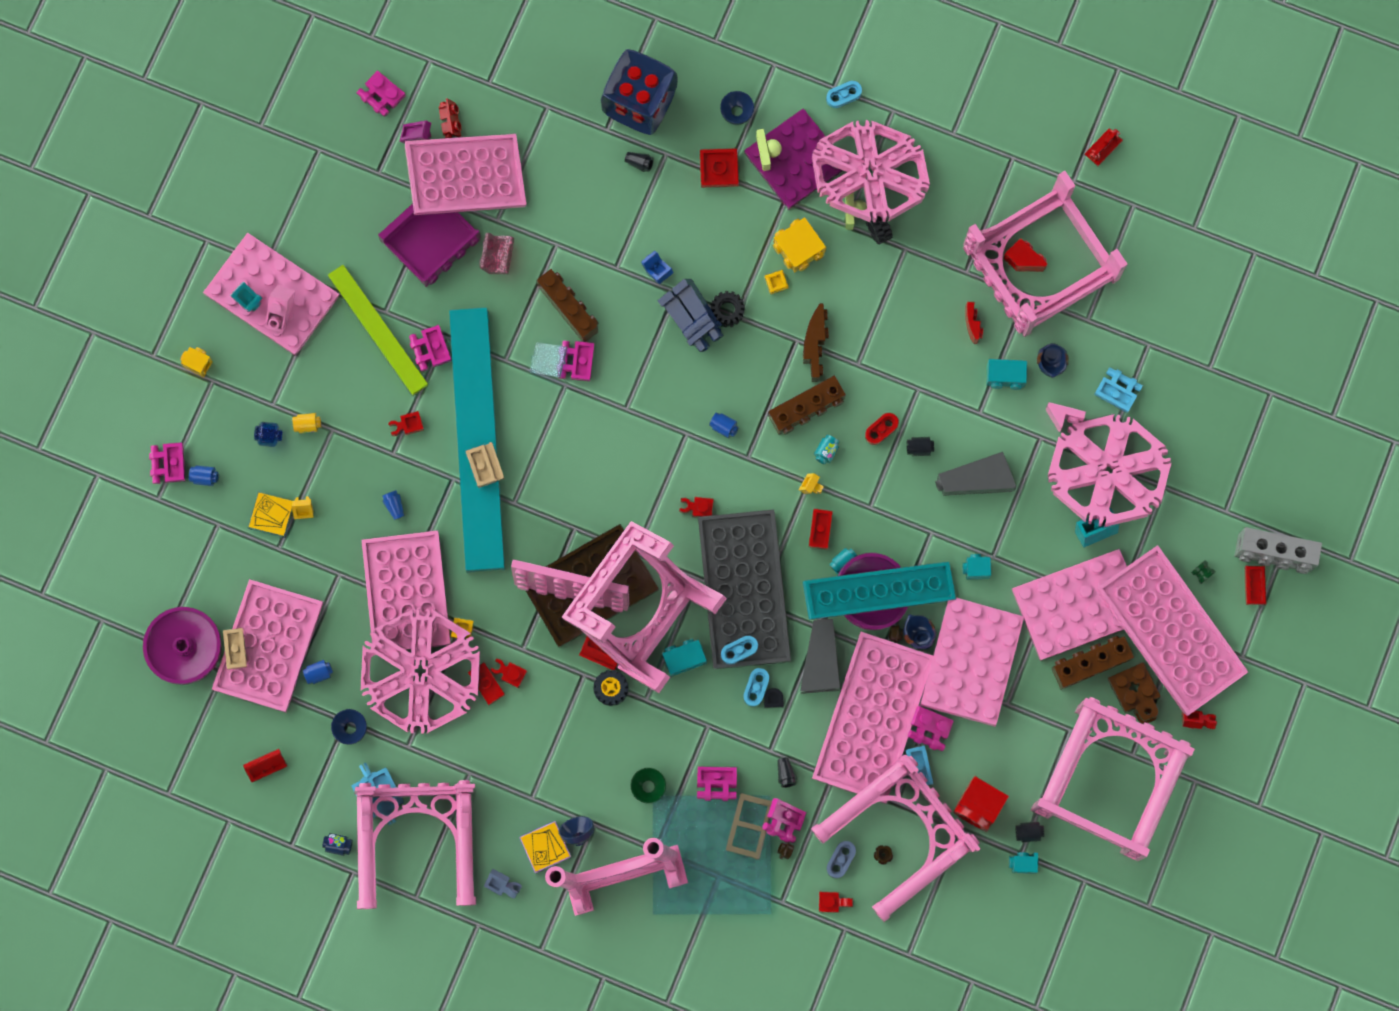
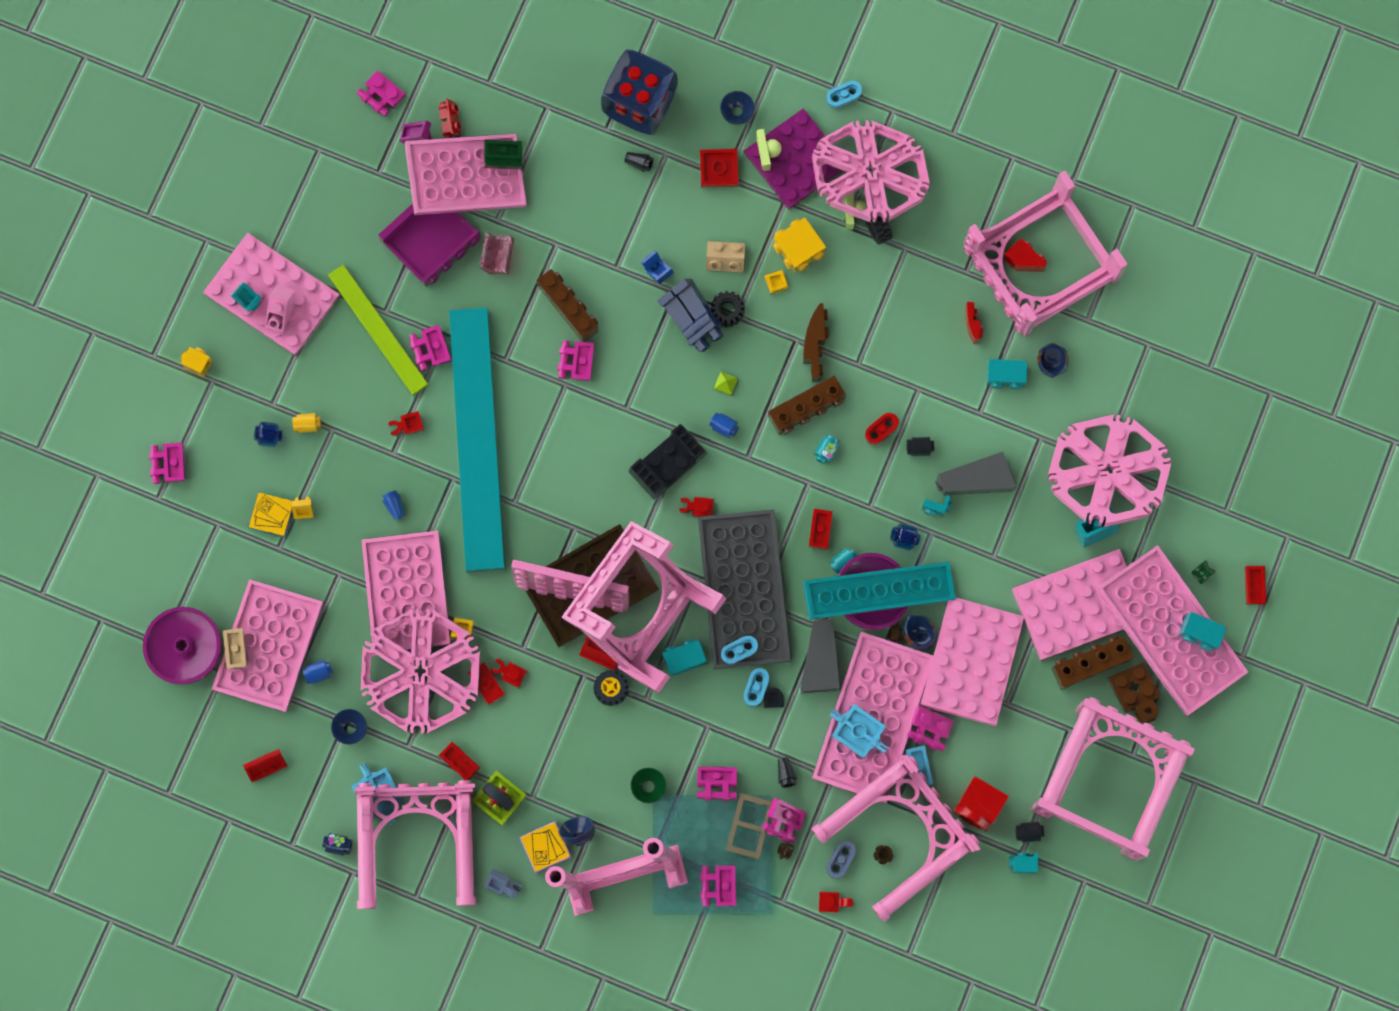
blue brick [189,465,219,486] -> none
tan plate [466,442,505,488] -> none
clear light blue piece [529,342,567,377] -> none
yellow tile [799,473,824,494] -> none
teal brick [962,554,991,580] -> none
bright pink slope [1046,402,1086,432] -> none
red hinge [1084,128,1123,166] -> none
medium azure plate [1094,367,1143,413] -> none
red plate [1182,710,1217,729] -> none
light grey brick [1234,527,1322,574] -> none
none -> red plate [438,741,480,780]
none -> lime plate [472,771,527,826]
none -> dark green plate [483,140,523,170]
none -> black plate [629,424,708,500]
none -> dark pink plate [700,866,736,907]
none -> tan bracket [706,241,745,272]
none -> lime slope [714,371,738,396]
none -> medium azure plate [829,704,888,759]
none -> clear blue head [890,523,920,550]
none -> teal bracket [921,495,952,517]
none -> teal brick [1178,611,1227,652]

